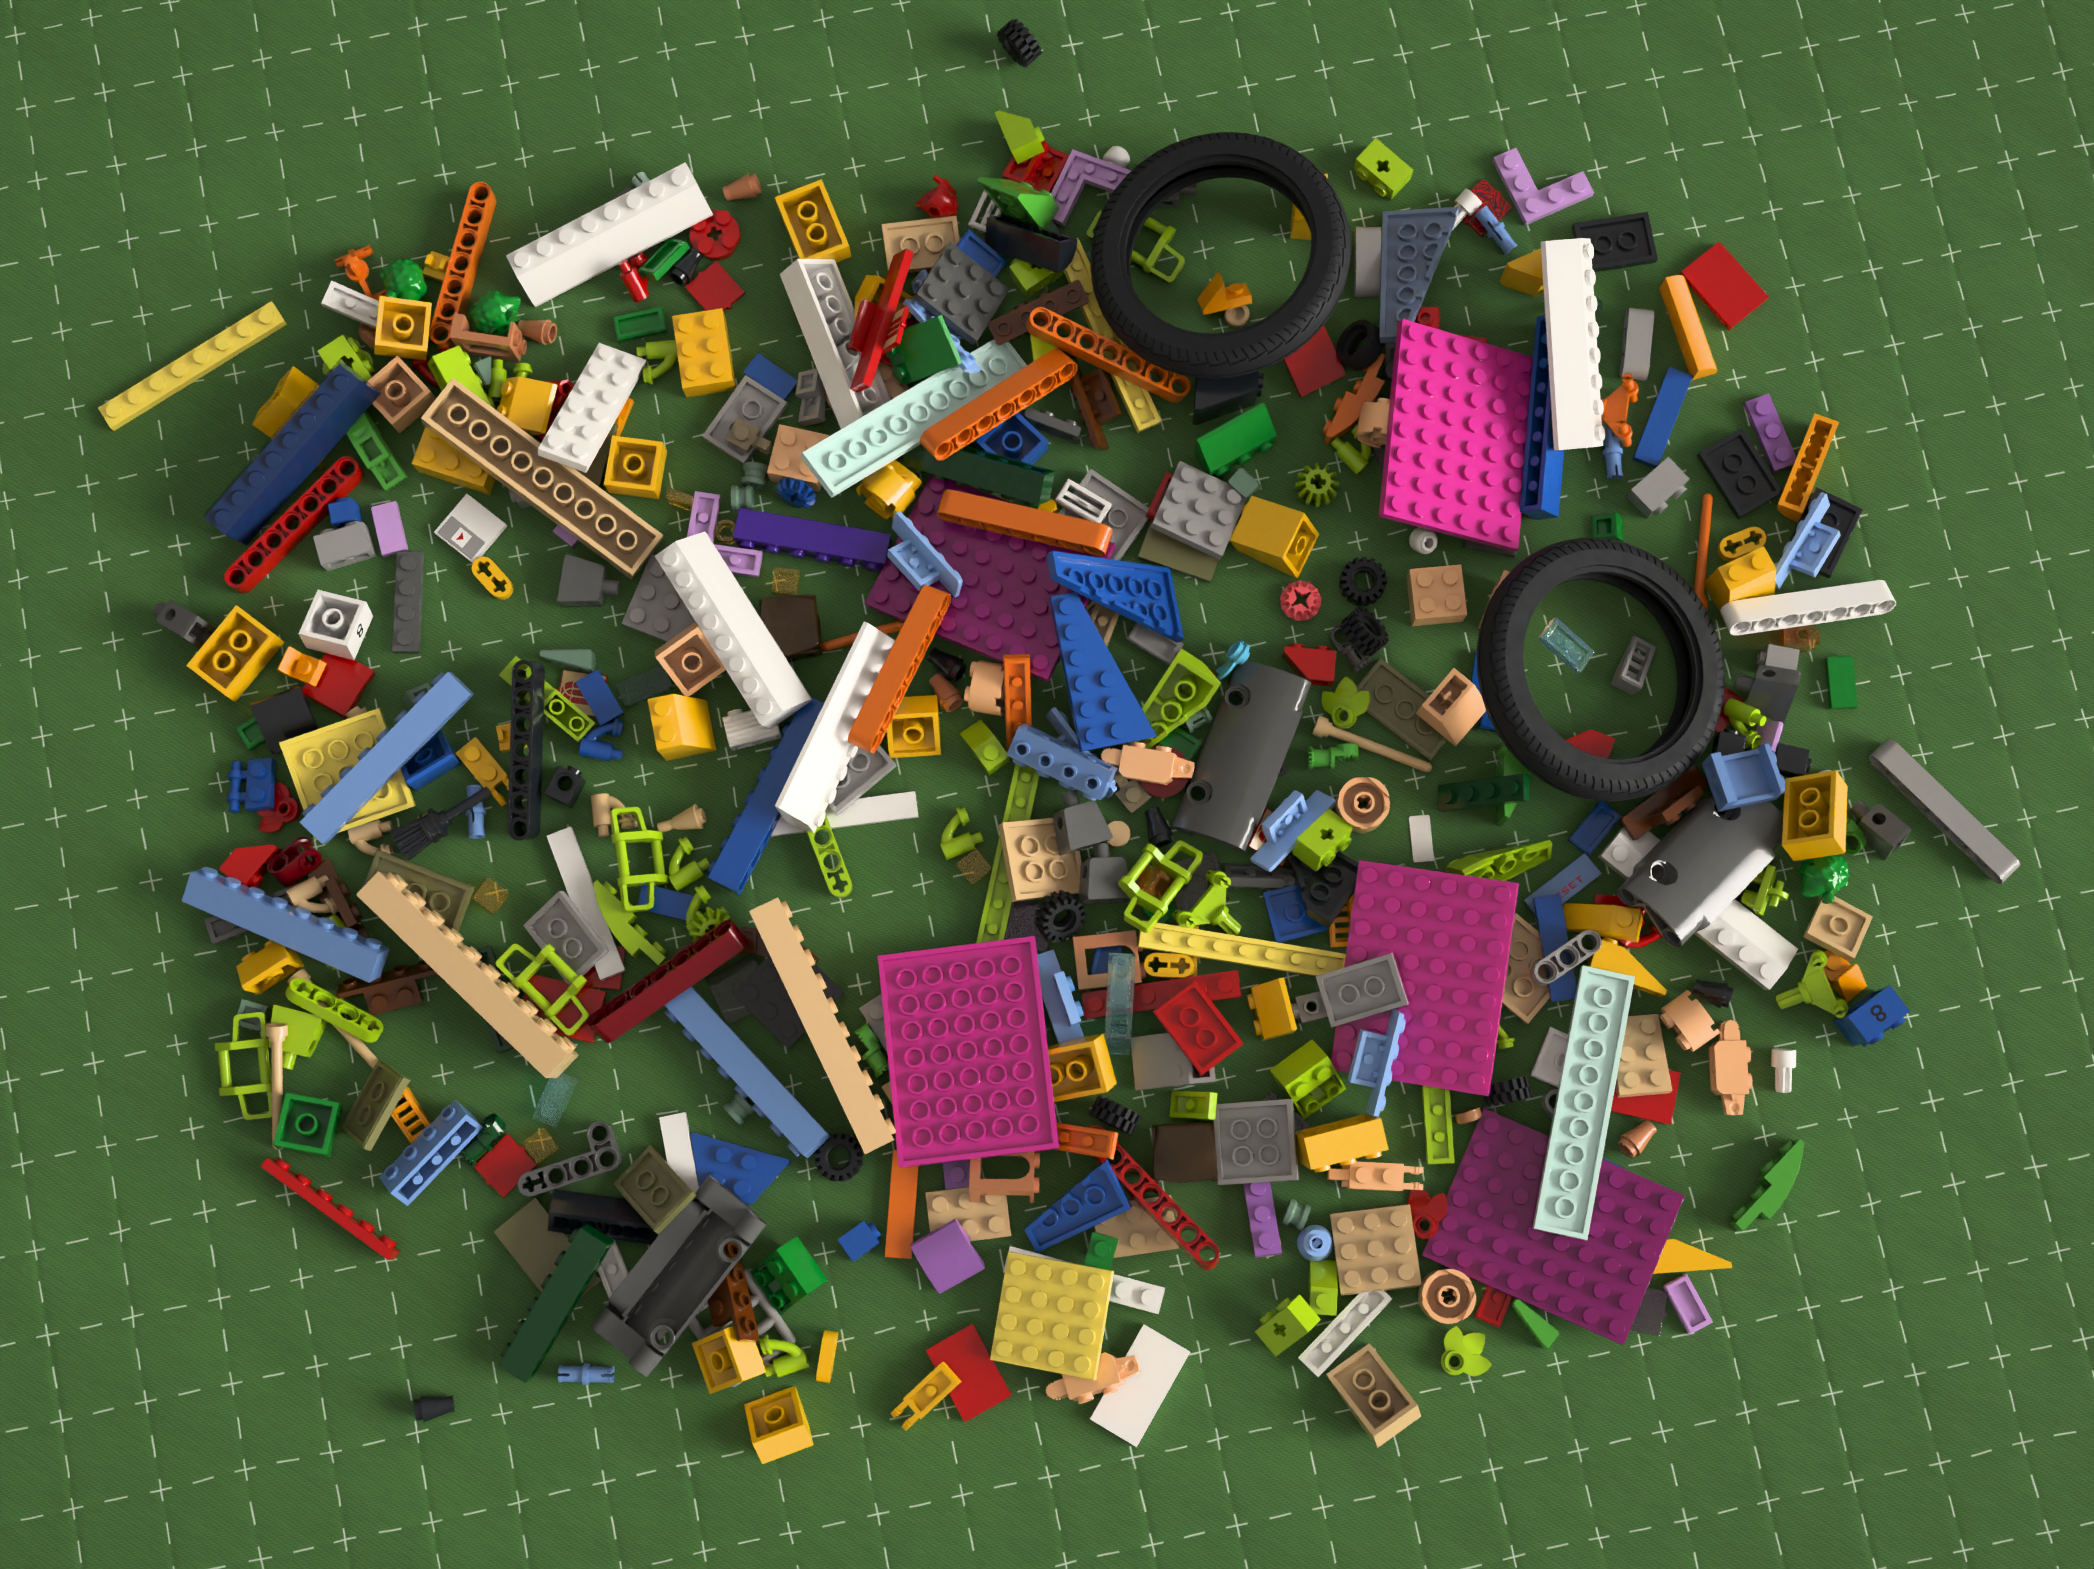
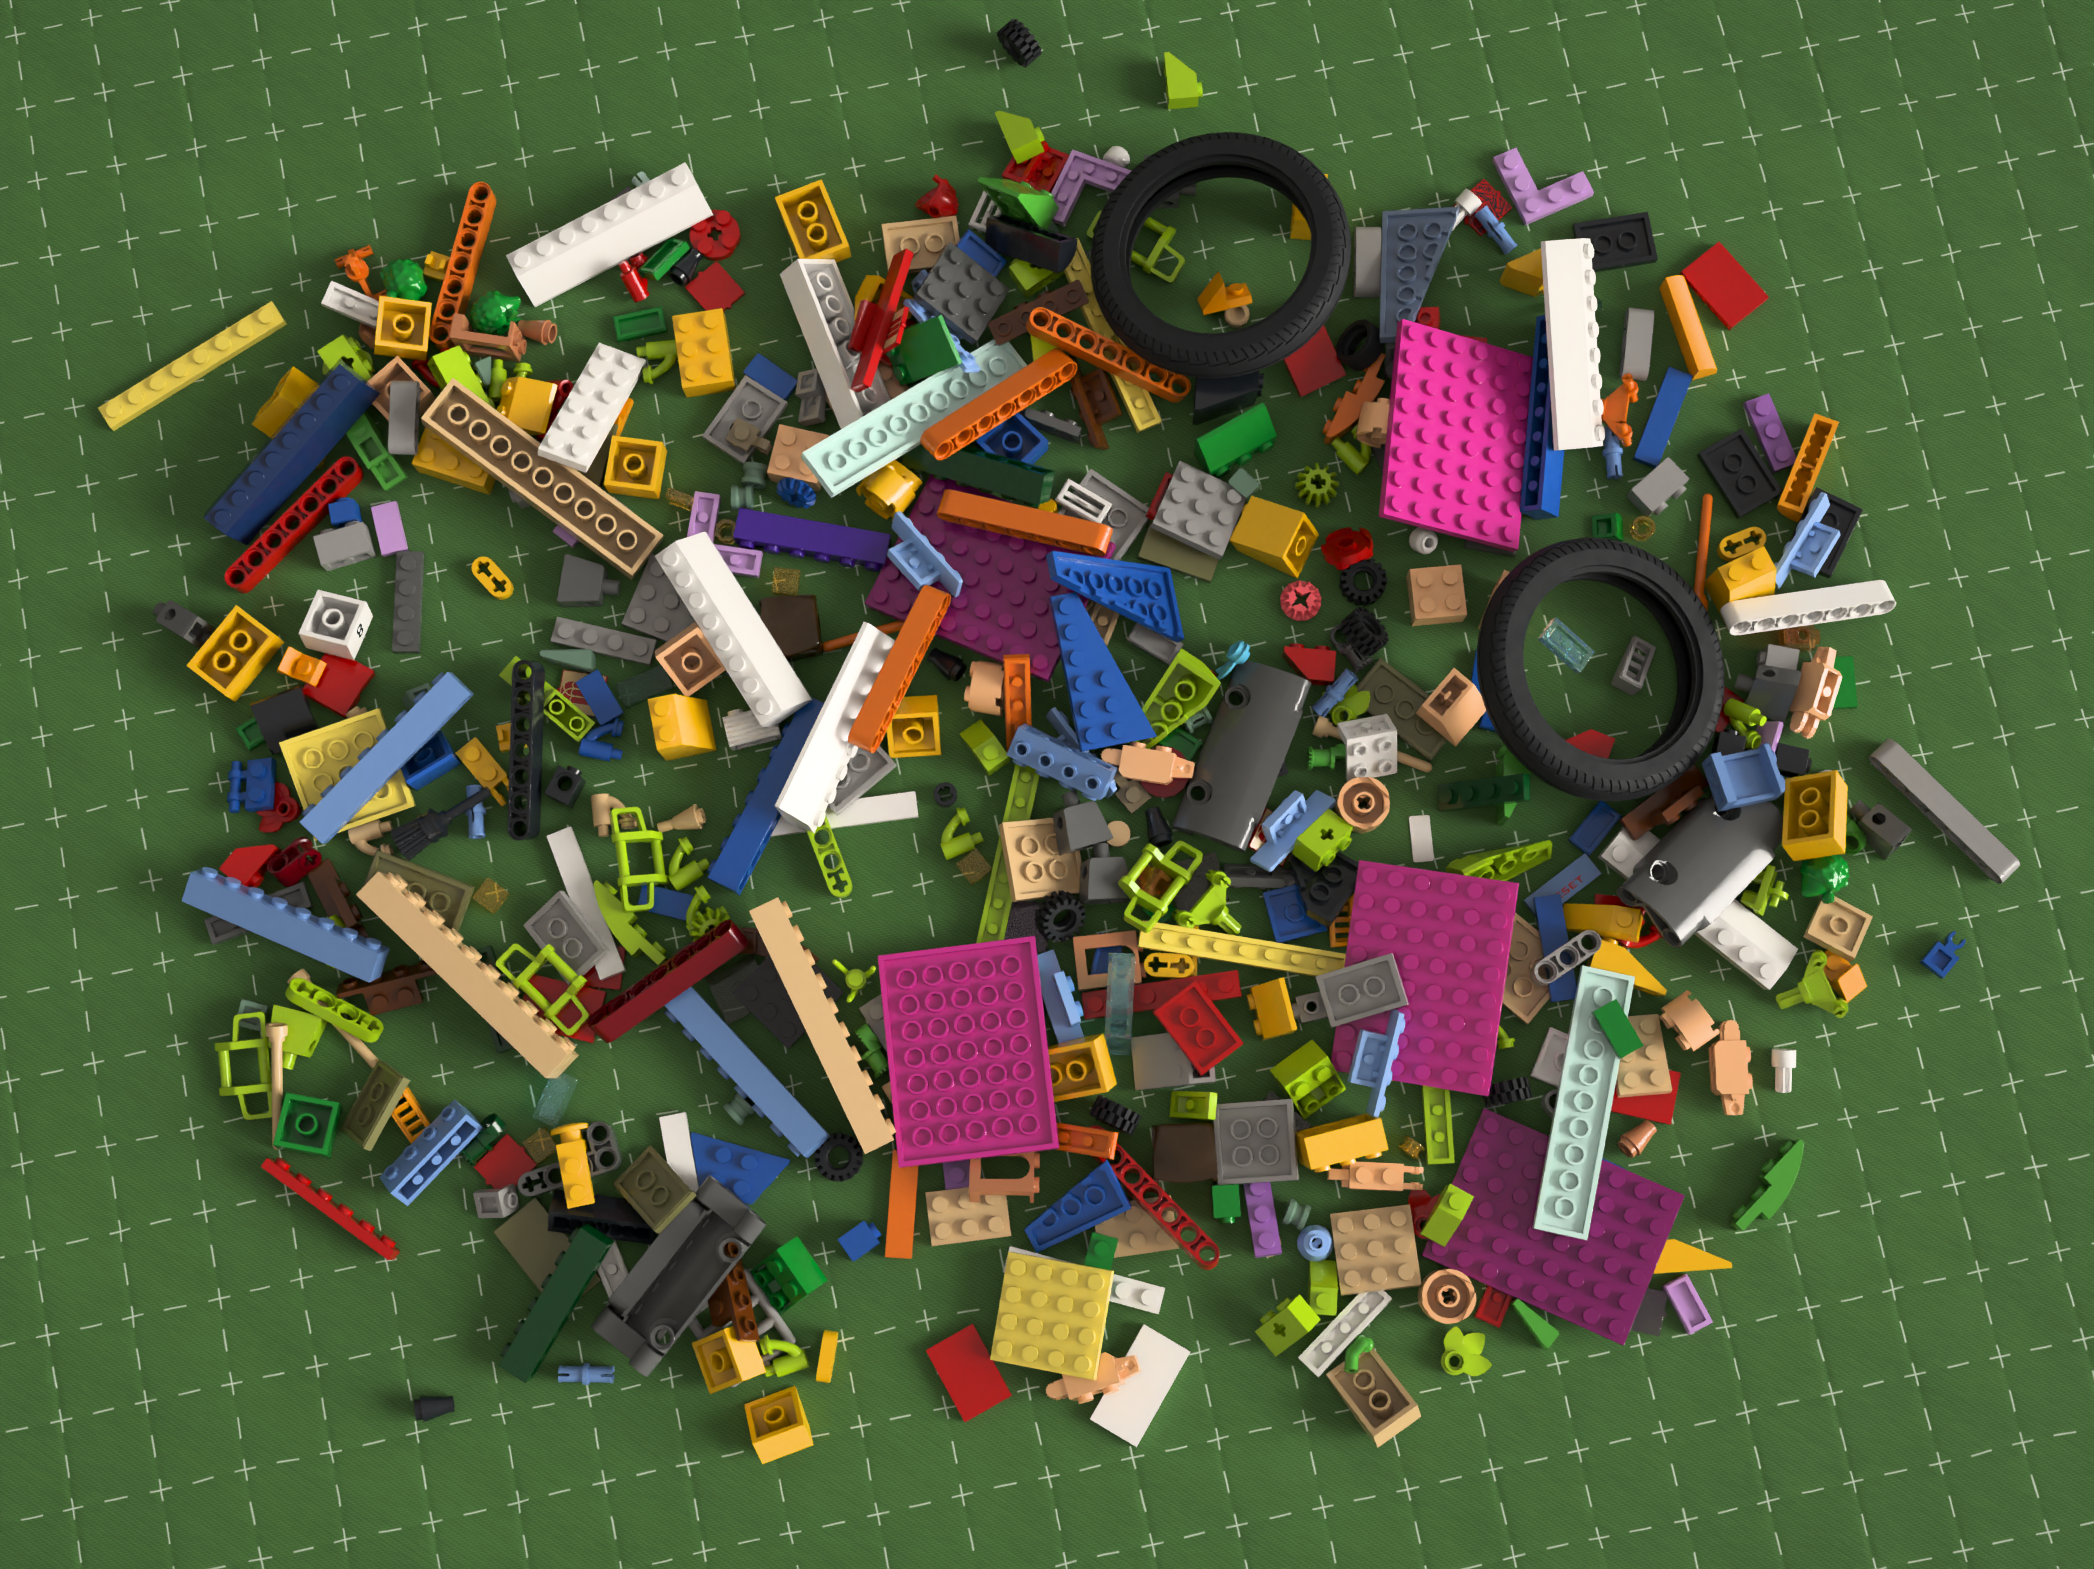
yellow slope [236,940,304,995] -> none
tan plant [285,875,339,915] -> none
white tile [434,494,507,563] -> none
nougat cone [723,173,762,201] -> none
yellow hinge [890,1361,961,1431] -> none
medium lavender slope [910,1218,985,1294] -> none
nougat cone [929,673,964,712] -> none
lime brick [1353,138,1413,201] -> none
medium nougat tile [1454,1106,1482,1124] -> none
black cone [1692,979,1734,1008] -> none
blue brick [1833,985,1910,1047] -> none
none -> light grey beam [388,380,420,455]
none -> light grey bracket [473,1184,519,1218]
none -> yellow piece [550,1122,595,1209]
none -> light grey plate [551,617,658,666]
none -> lime plant [832,959,876,1002]
none -> black bush [934,782,957,807]
none -> lime slope [1163,52,1203,110]
none -> green brick [1210,1184,1241,1223]
none -> medium blue pin [1312,668,1359,717]
none -> red plate [1321,527,1374,570]
none -> white bracket [1337,714,1397,781]
none -> bright green arm [1344,1335,1373,1373]
none -> clear yellow bush [1398,1135,1425,1160]
none -> lime slope [1420,1184,1474,1247]
none -> green tile [1591,999,1644,1059]
none -> clear yellow bush [1630,516,1656,541]
none -> light nougat hinge [1789,646,1842,739]
none -> blue plate [1920,931,1966,979]

